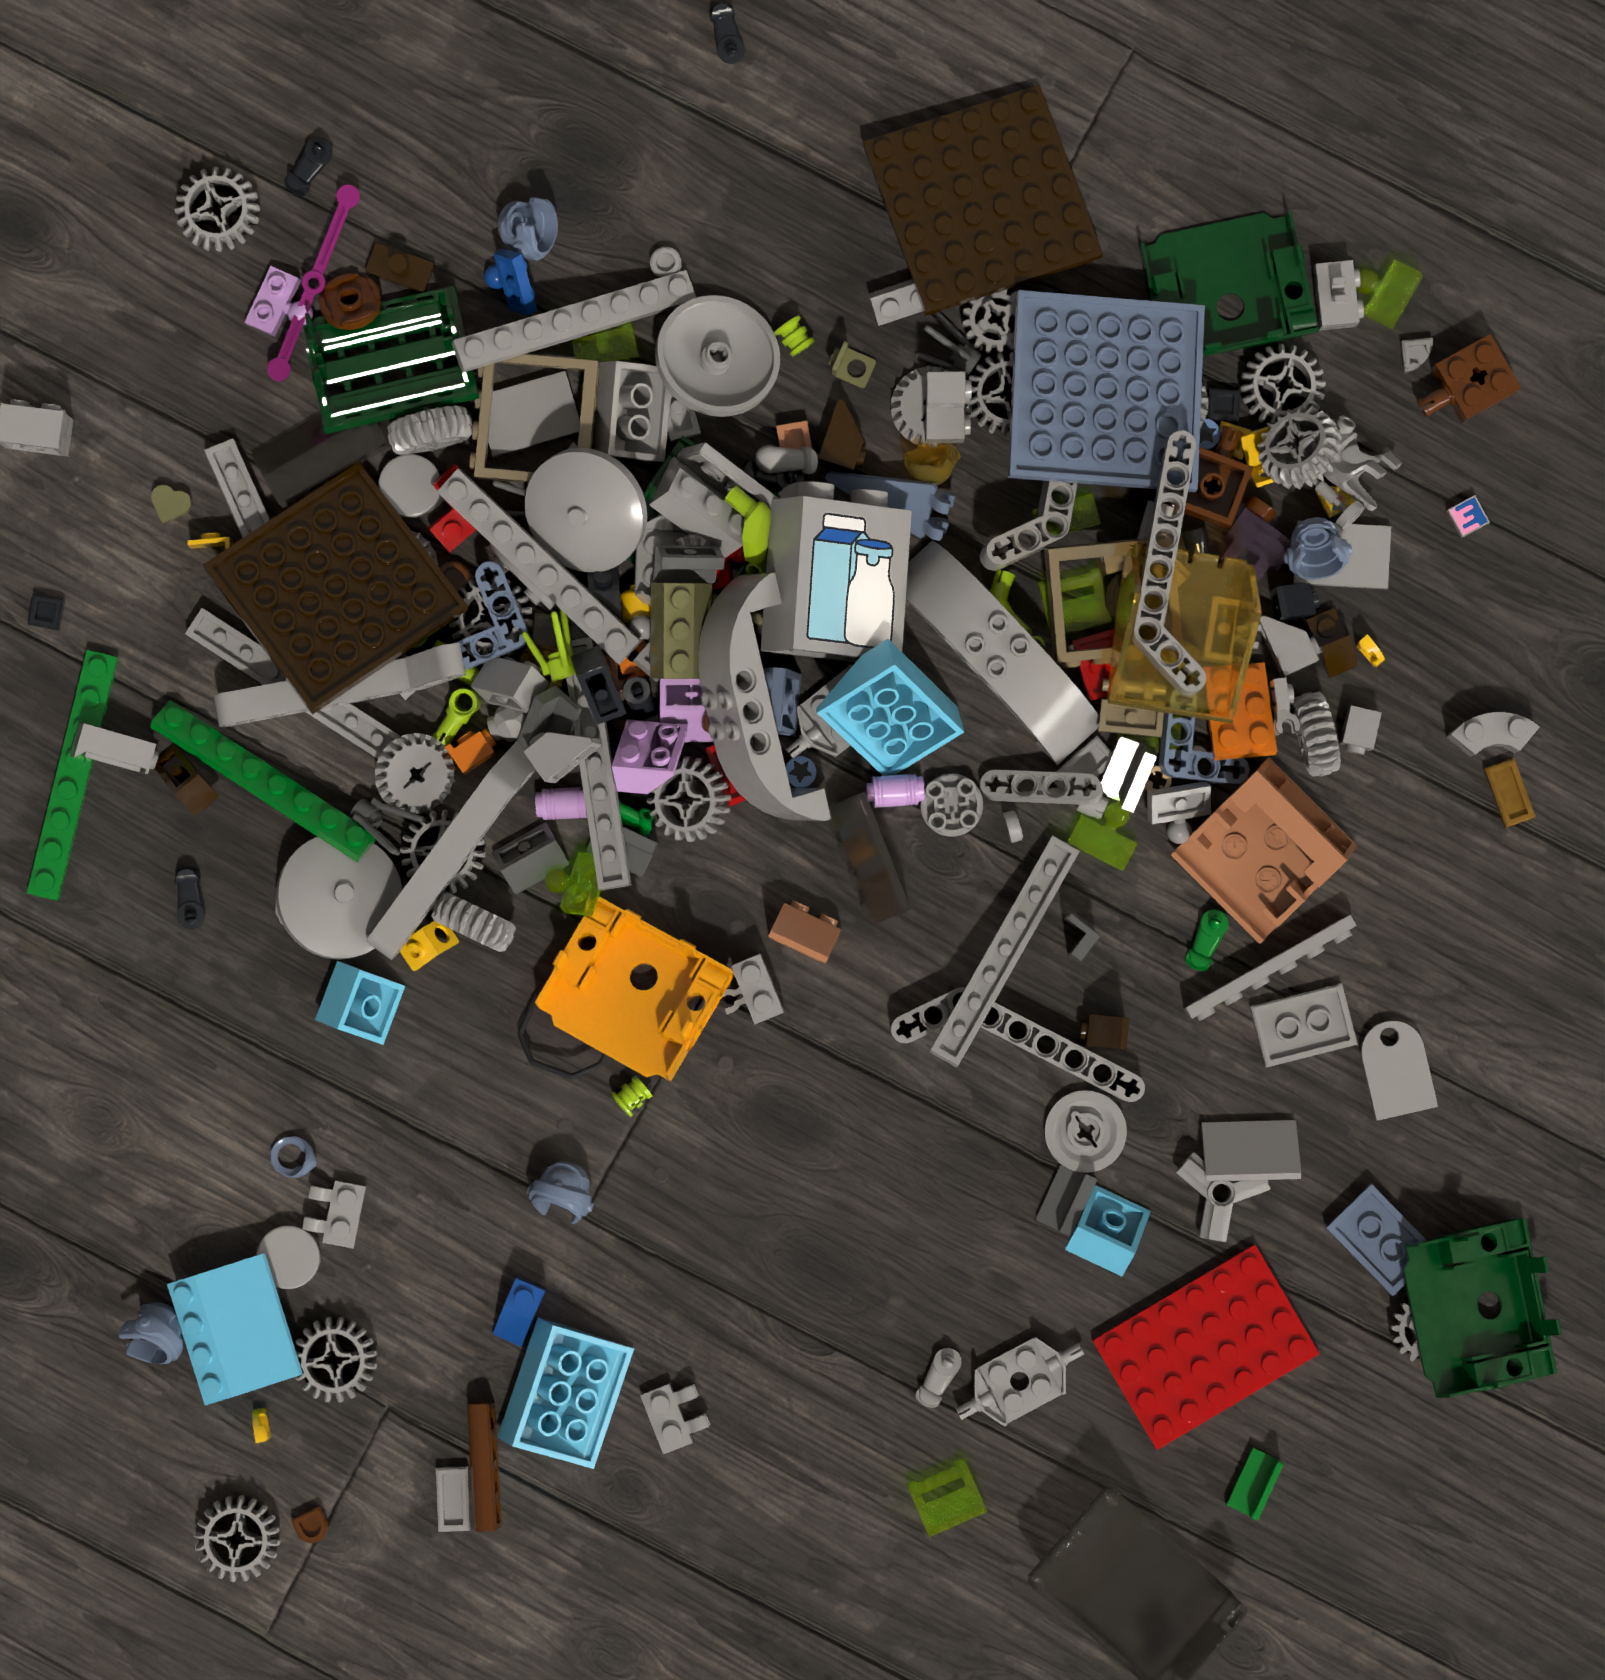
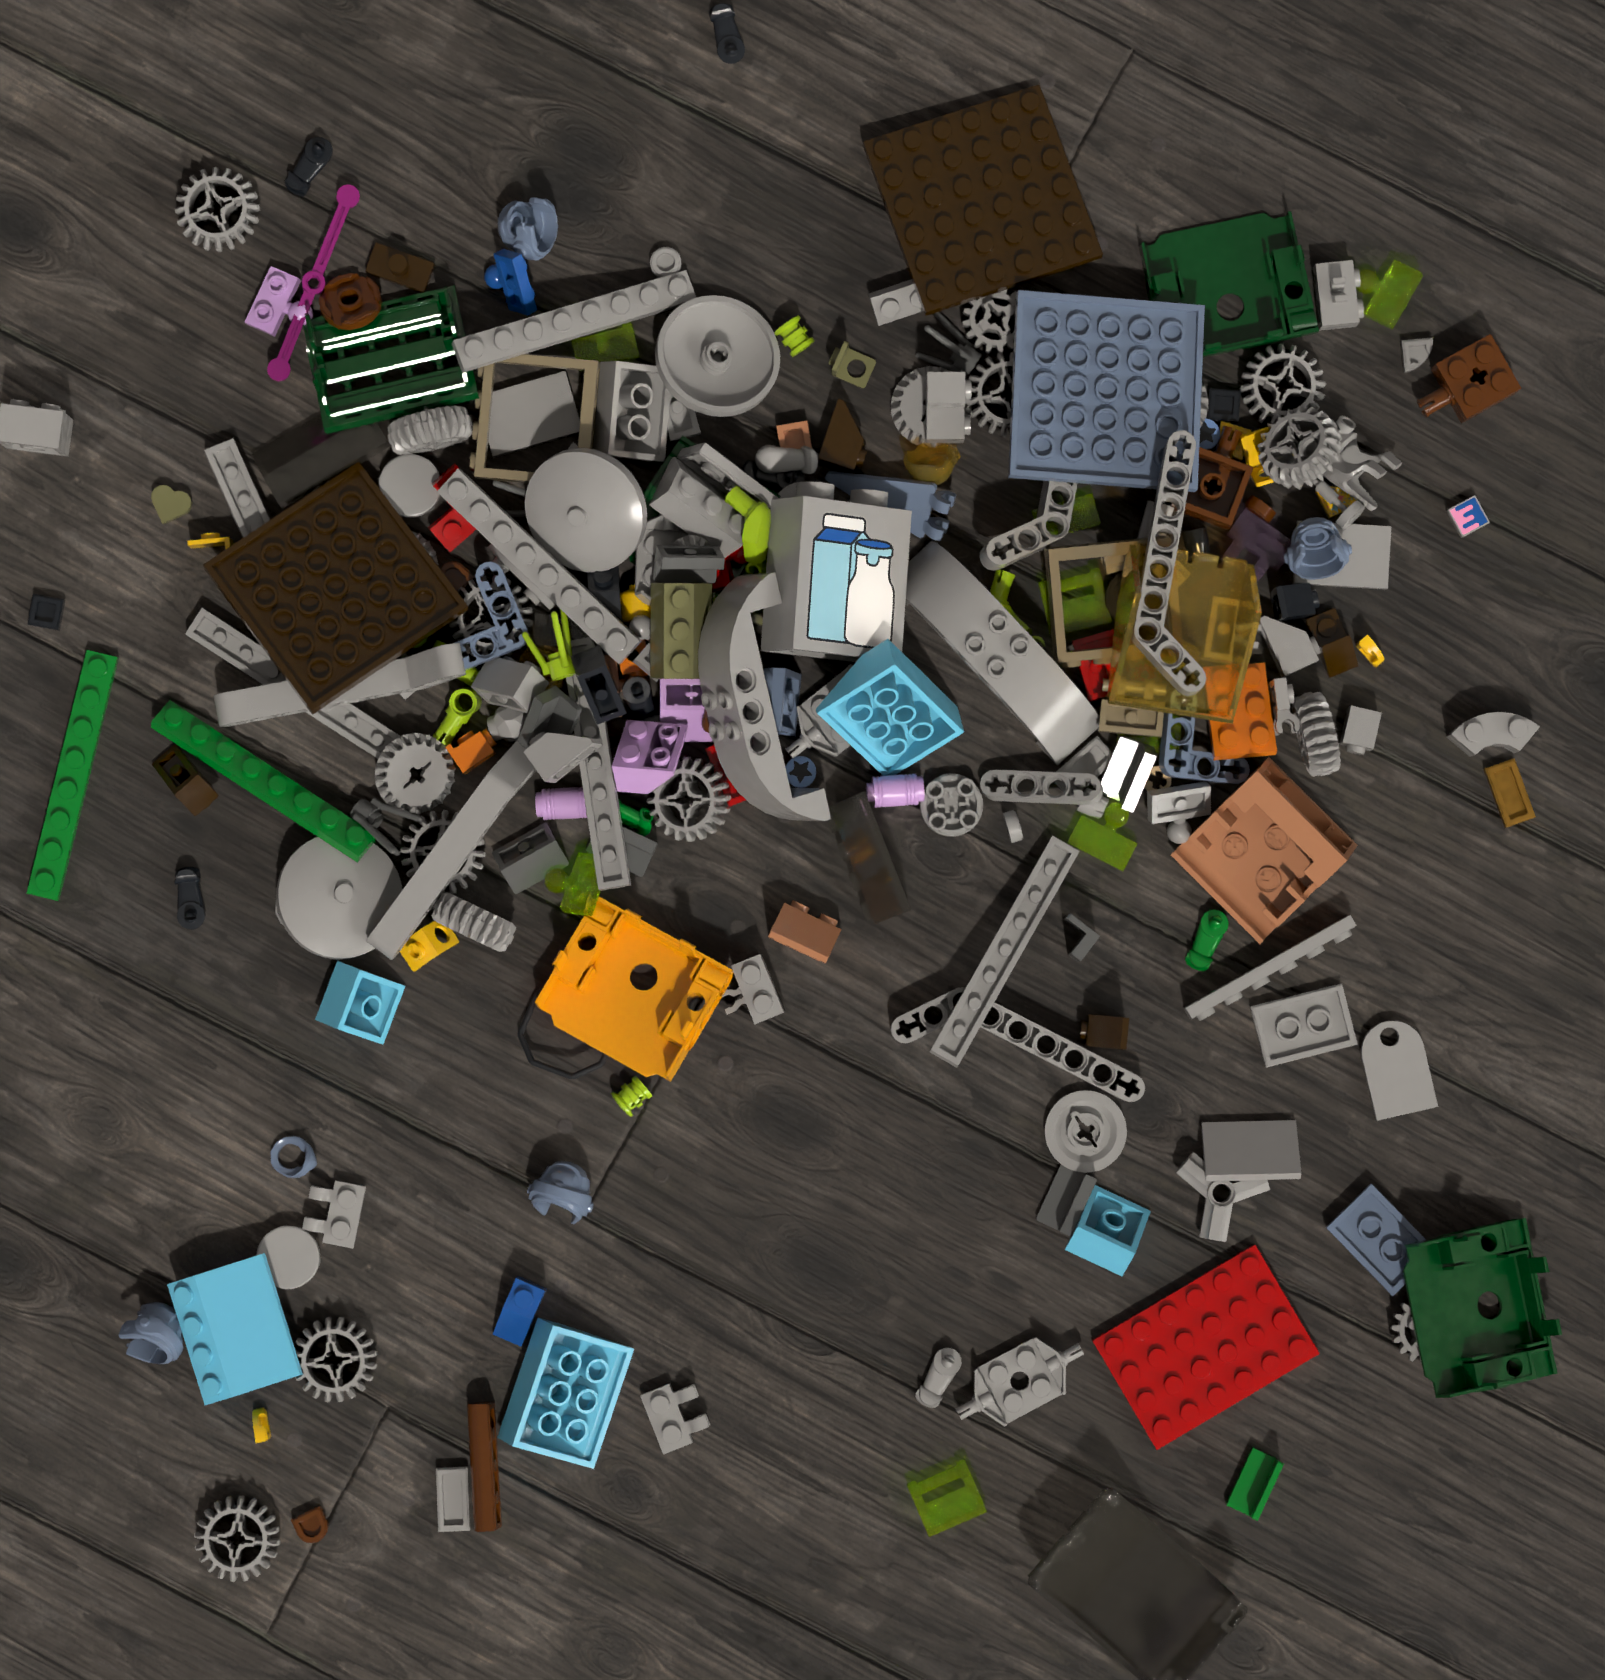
light grey window [69,723,159,774] -> none

